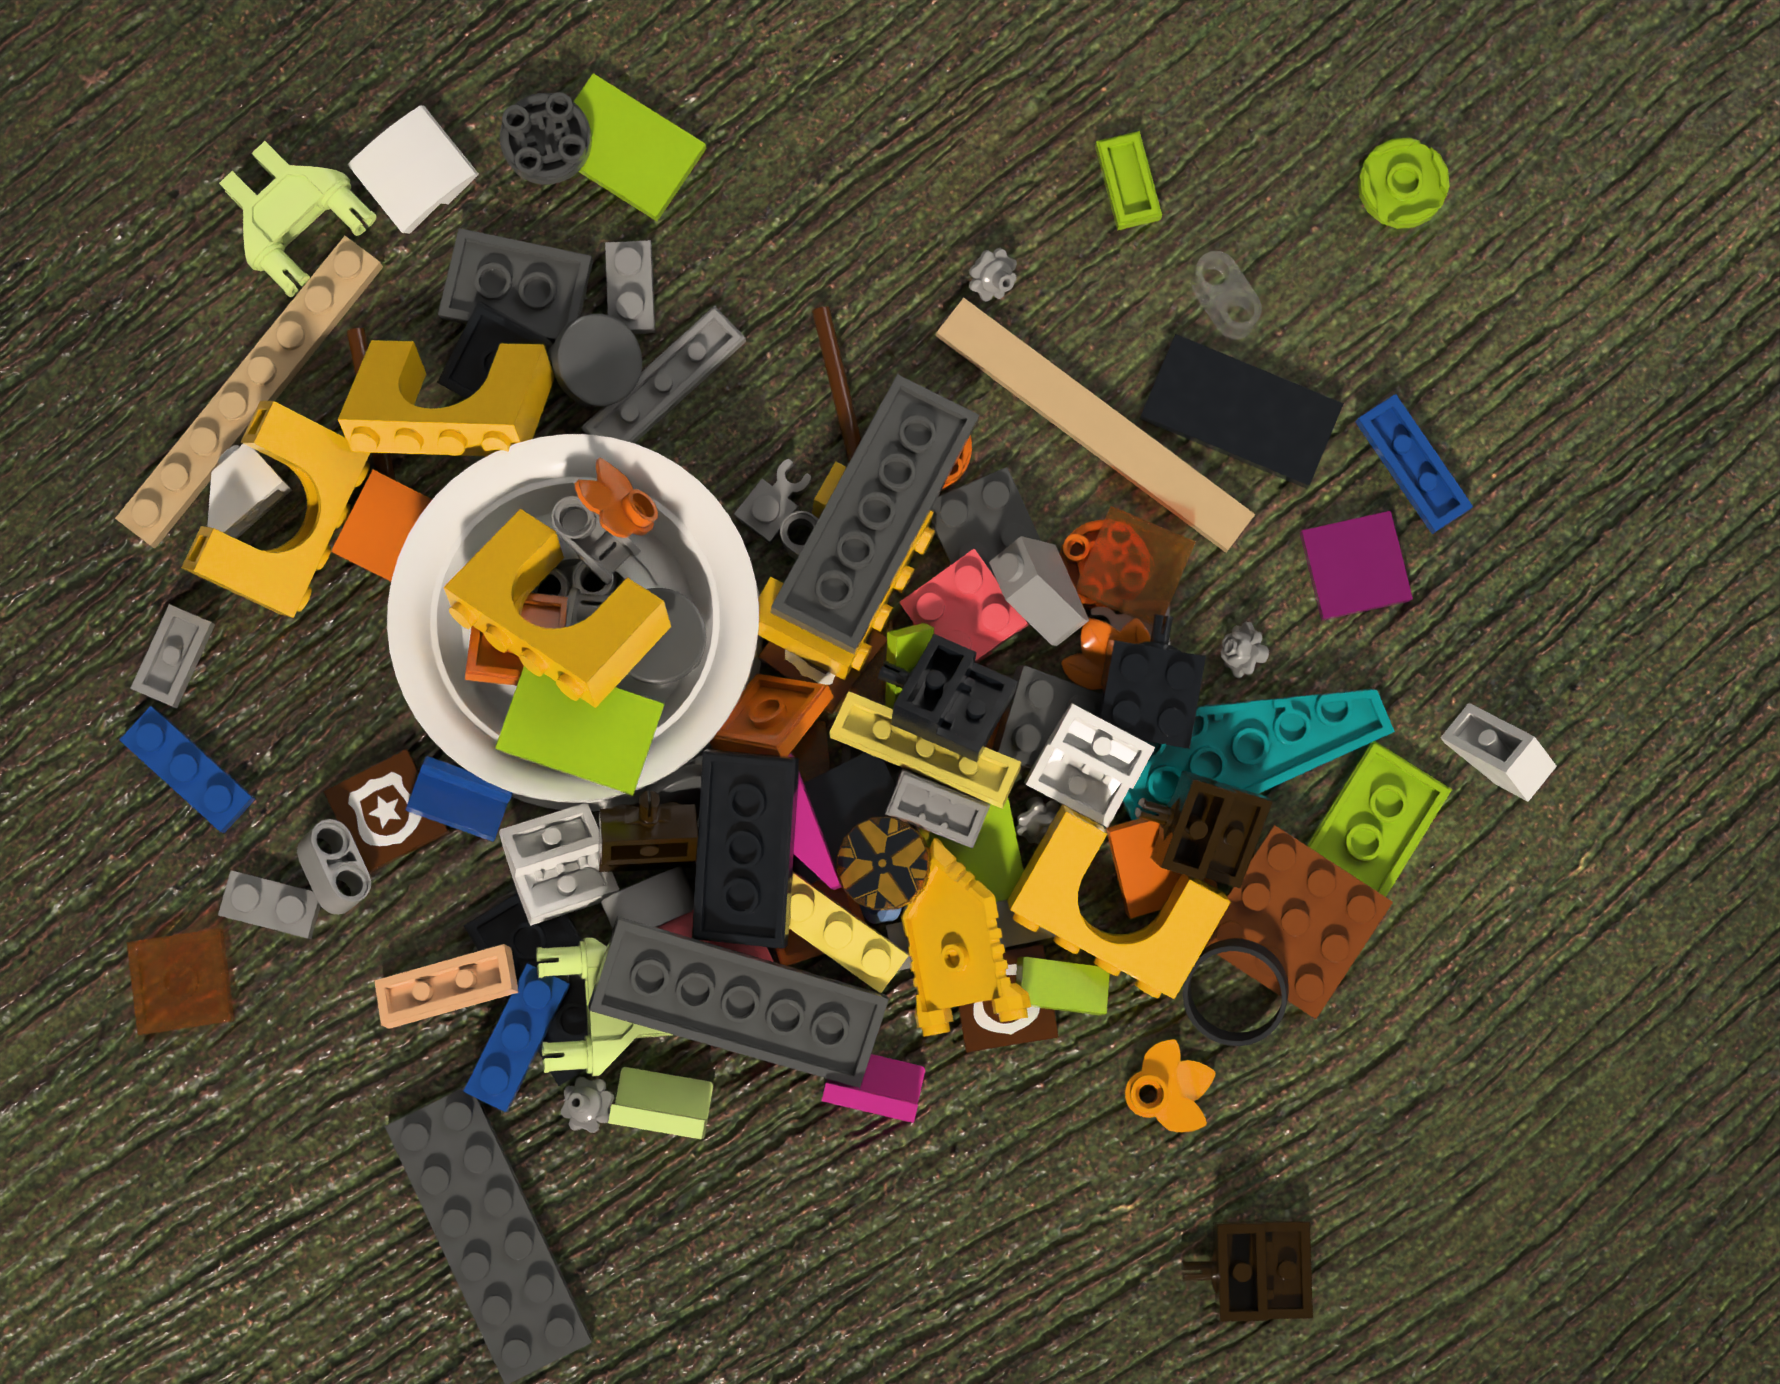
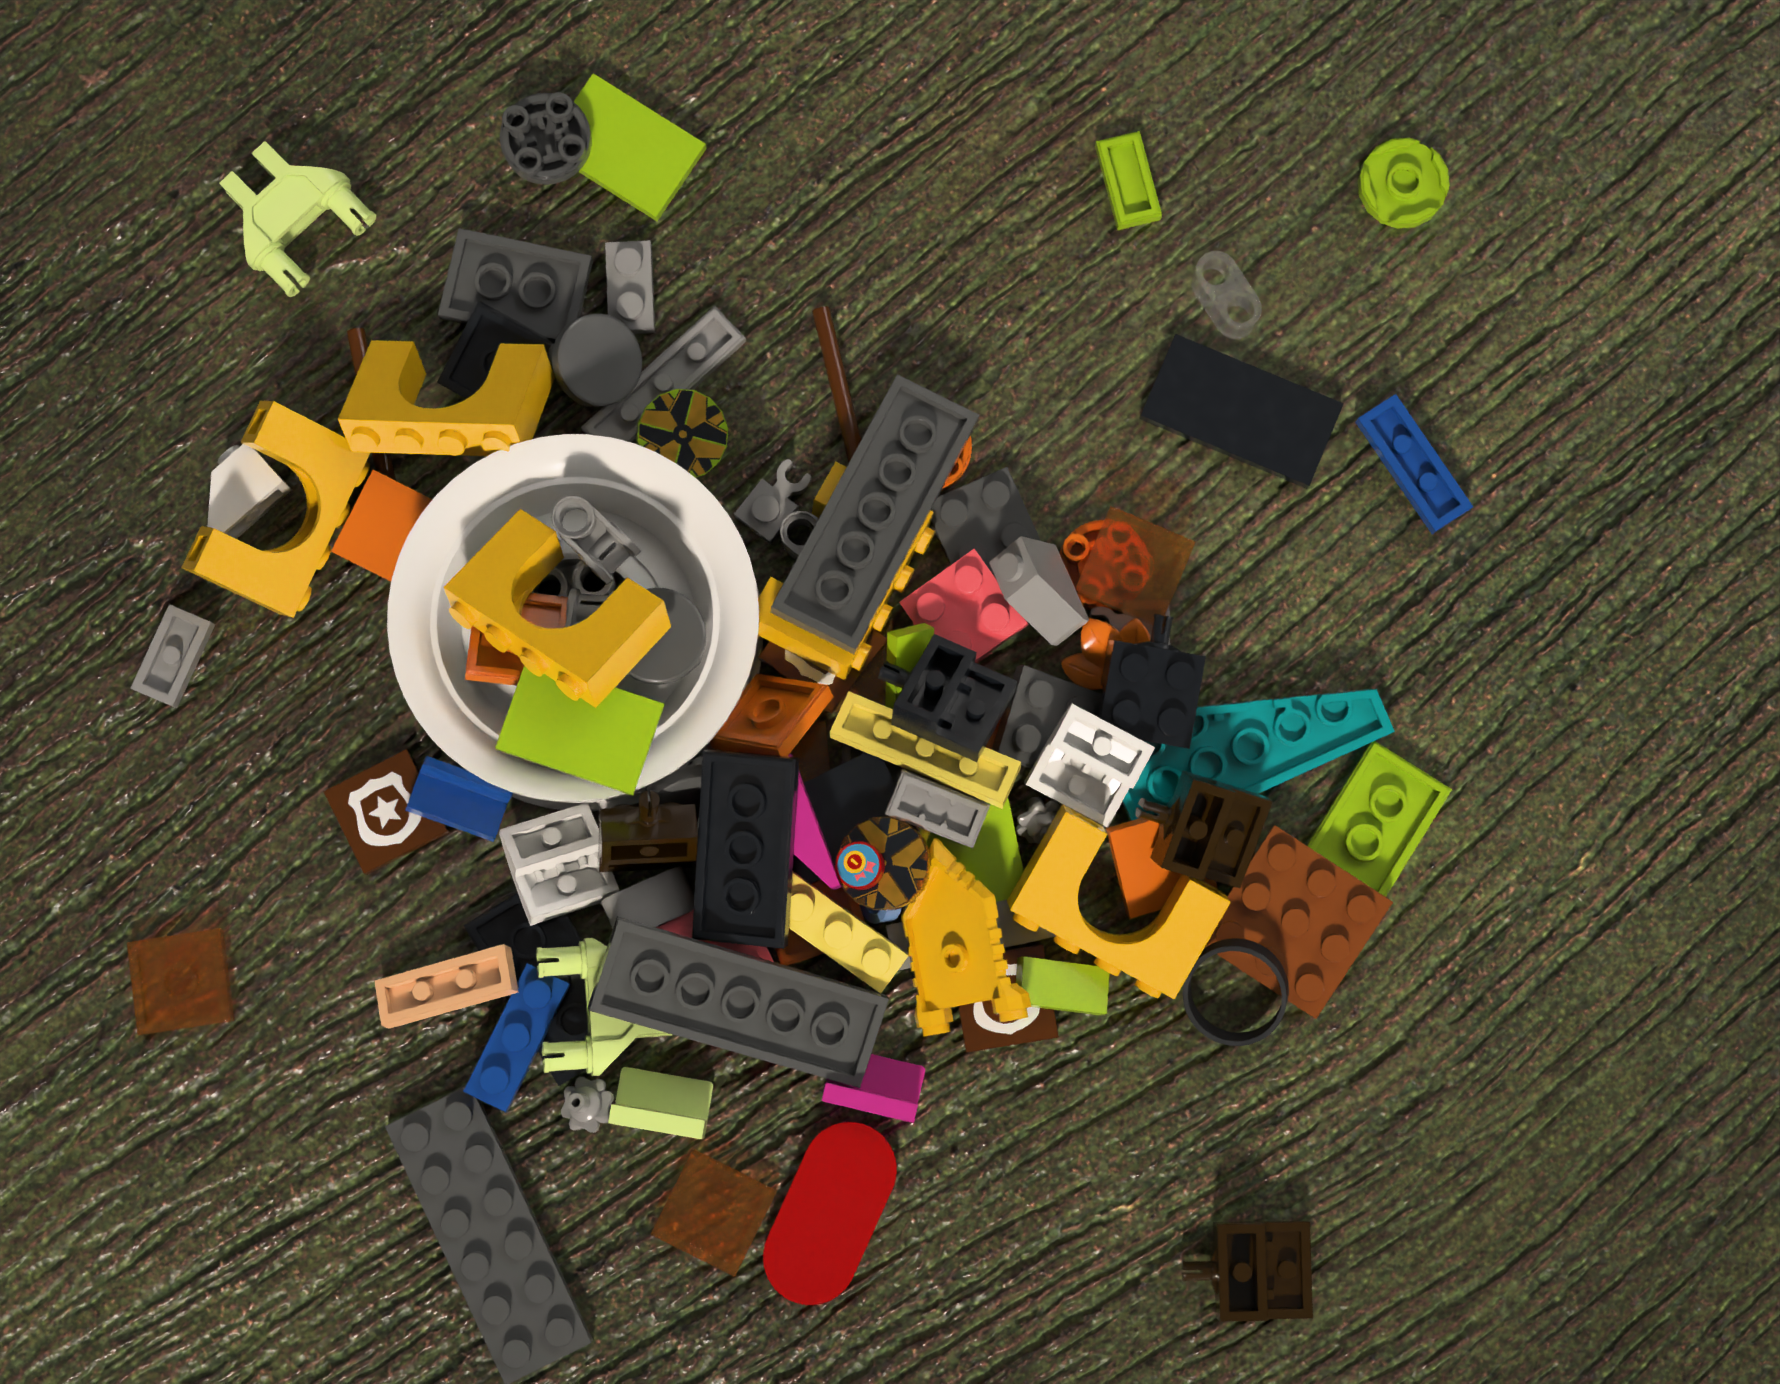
tan plate [115,236,383,549] -> none
blue plate [119,706,256,833] -> none
light grey plate [218,870,321,939] -> none
light grey beam [297,819,371,915] -> none
white slope [347,105,479,234] -> none
orange plate [574,457,658,538] -> none
tan tile [936,298,1255,553] -> none
light grey plant [969,247,1017,302] -> none
light orange plate [1124,1039,1216,1132] -> none
light grey plant [1220,622,1269,678] -> none
magenta tile [1300,511,1413,621] -> none
white slope [1440,703,1557,802] -> none
none -> tile [636,389,728,478]
none -> clear orange tile [650,1148,778,1277]
none -> red tile [763,1122,897,1305]
none -> tile [835,841,885,890]

